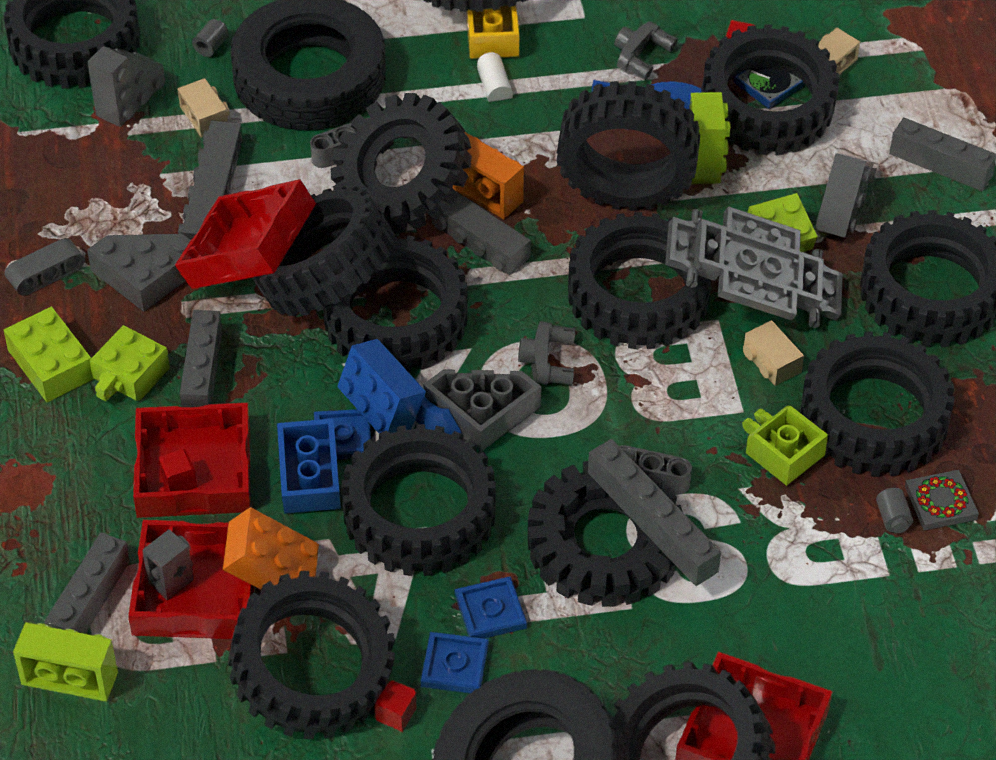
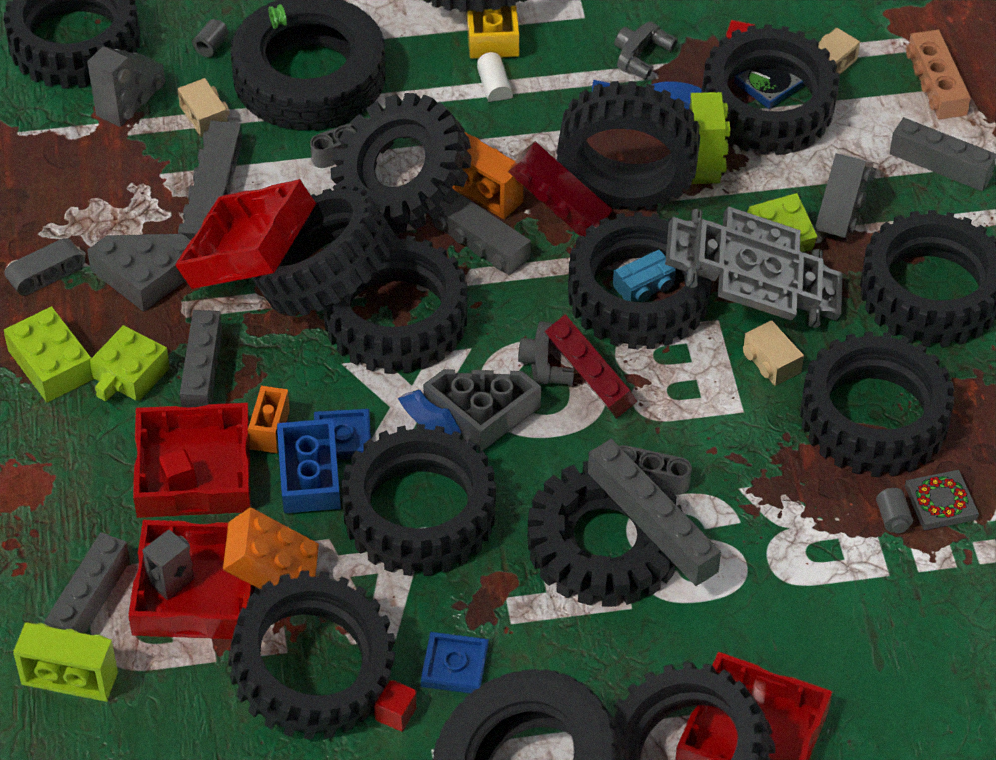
blue brick [337,339,426,434] -> none
blue tile [455,576,527,639] -> none
lime hinge [742,406,828,486] -> none
none -> orange brick [248,386,290,453]
none -> bright green bush [268,4,287,29]
none -> dark red brick [508,141,612,237]
none -> dark red brick [544,314,638,419]
none -> dark azure brick [613,250,676,302]
none -> nougat brick [906,30,971,120]

